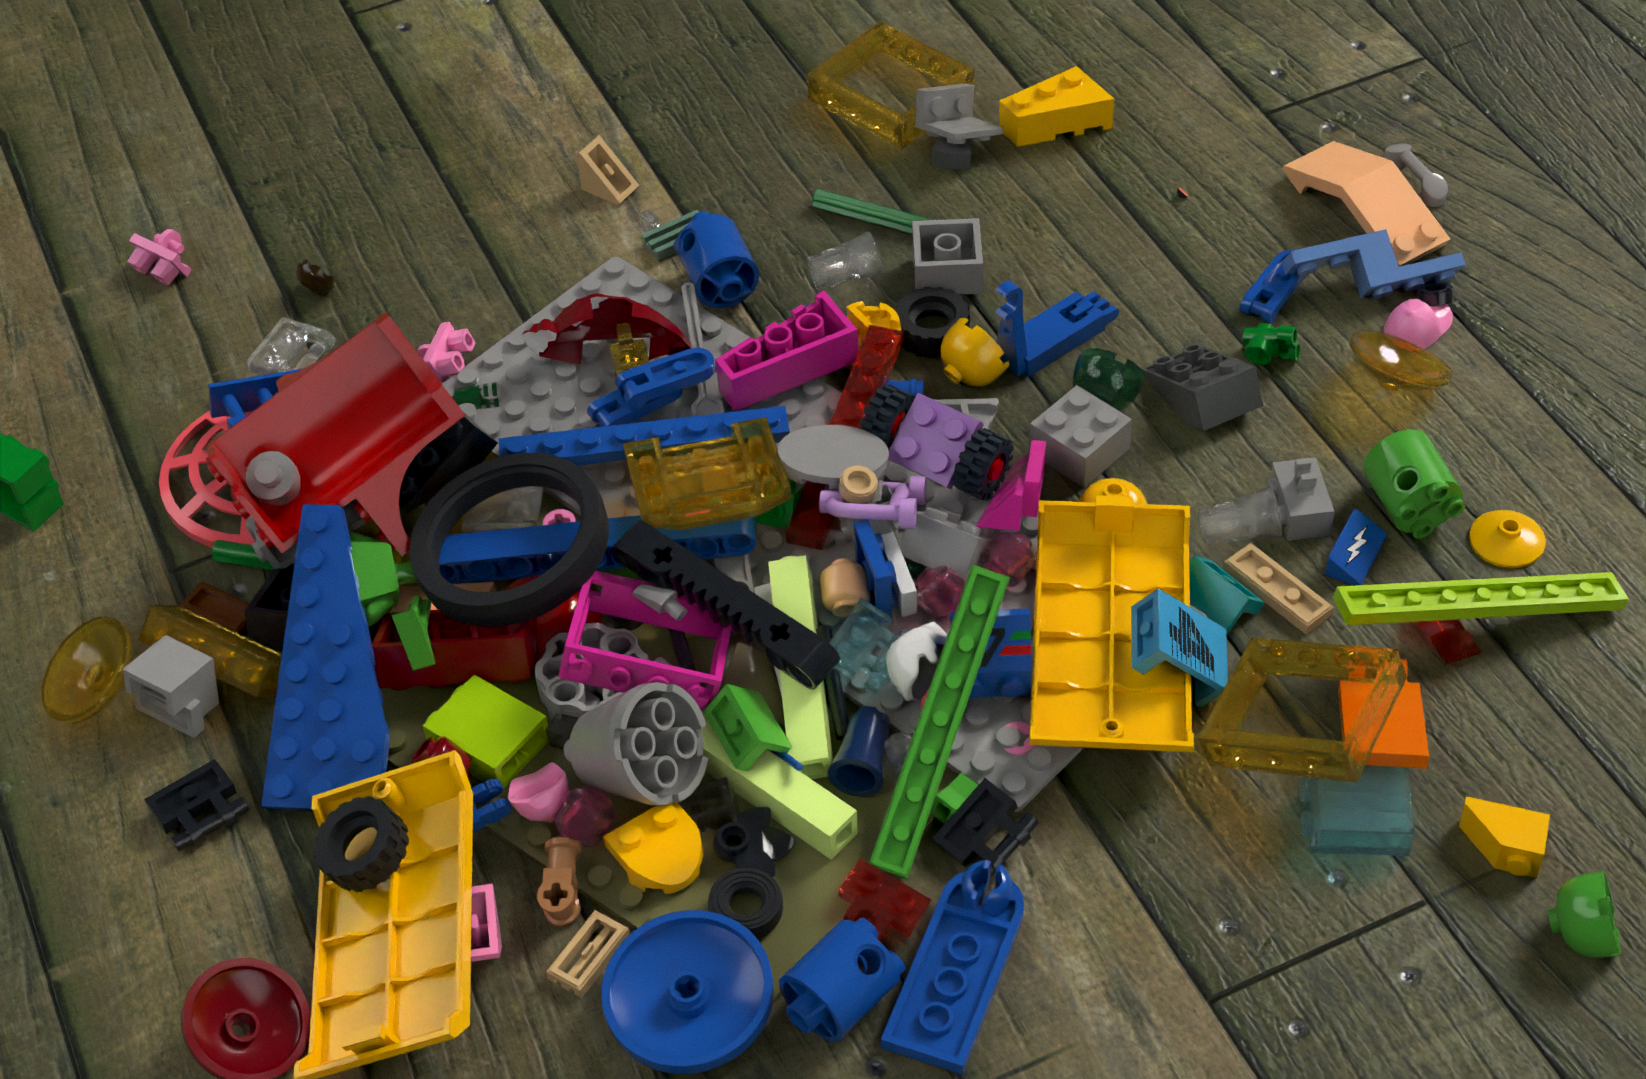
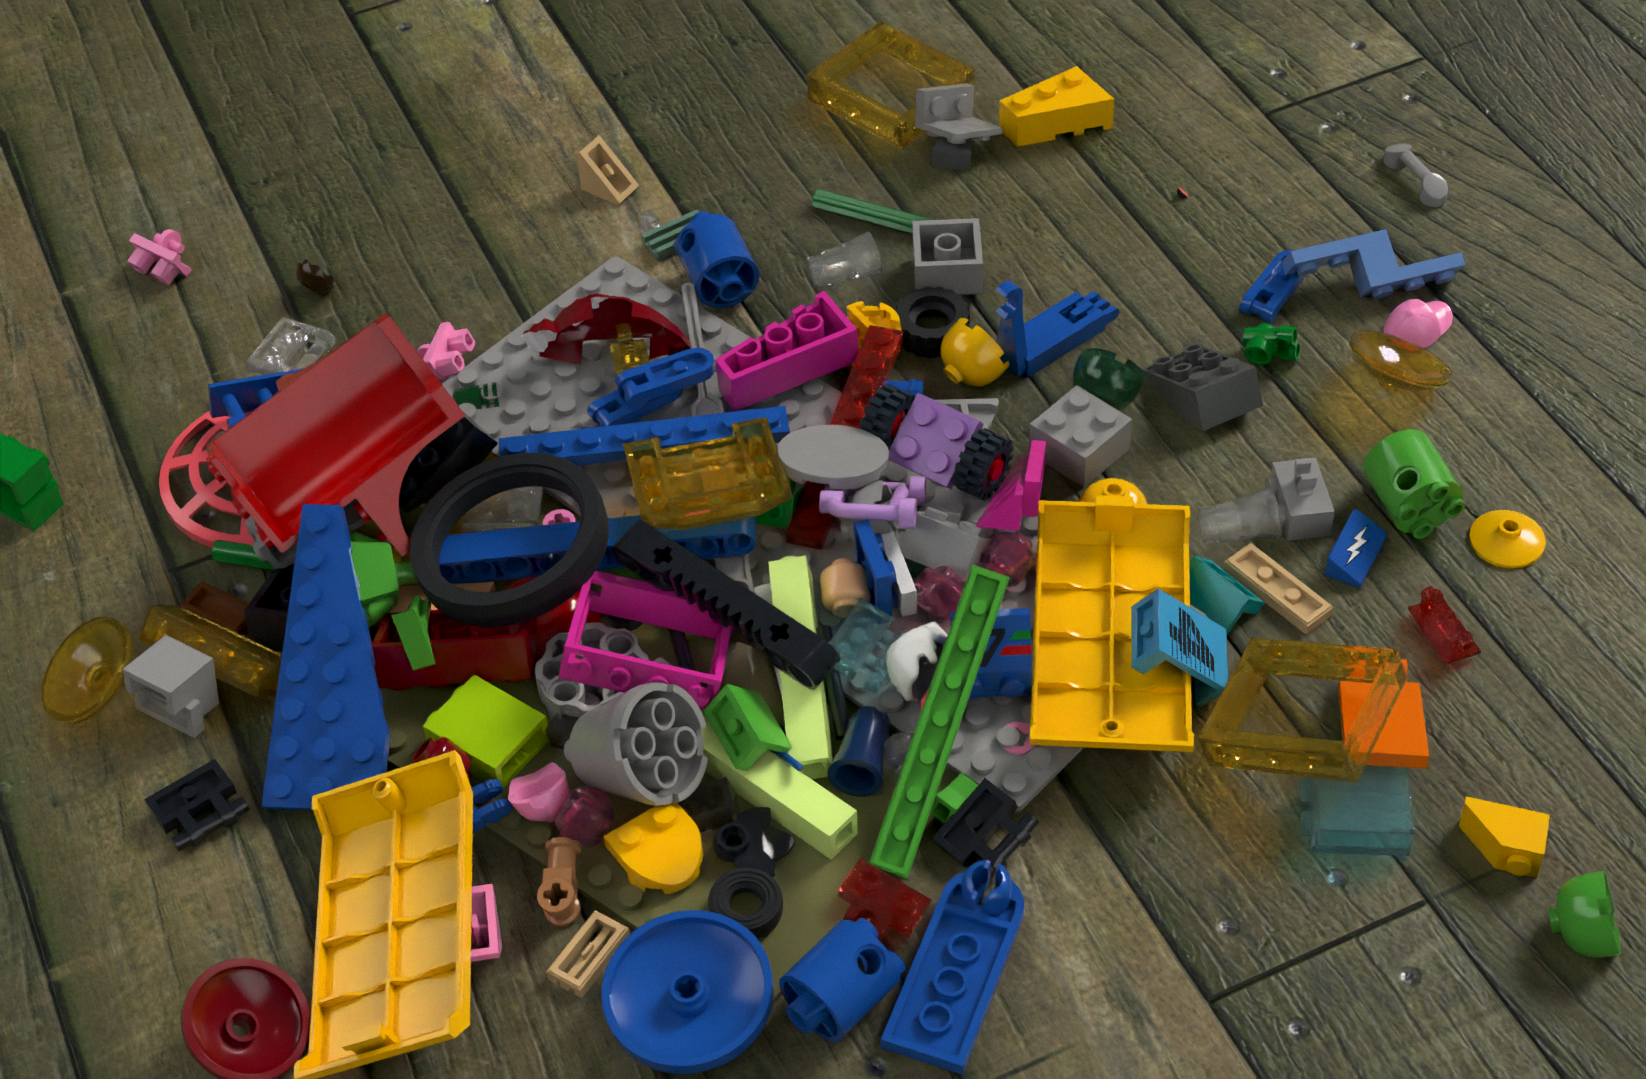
light grey piece [245,451,300,506] -> none
black tyre [313,796,409,892] -> none
light grey bar [632,584,688,622] -> none
tan tile [838,465,878,504] -> none
light nougat windscreen [1282,141,1450,267] -> none
lime plate [1332,572,1629,626] -> none
black tile [1418,283,1454,306] -> none

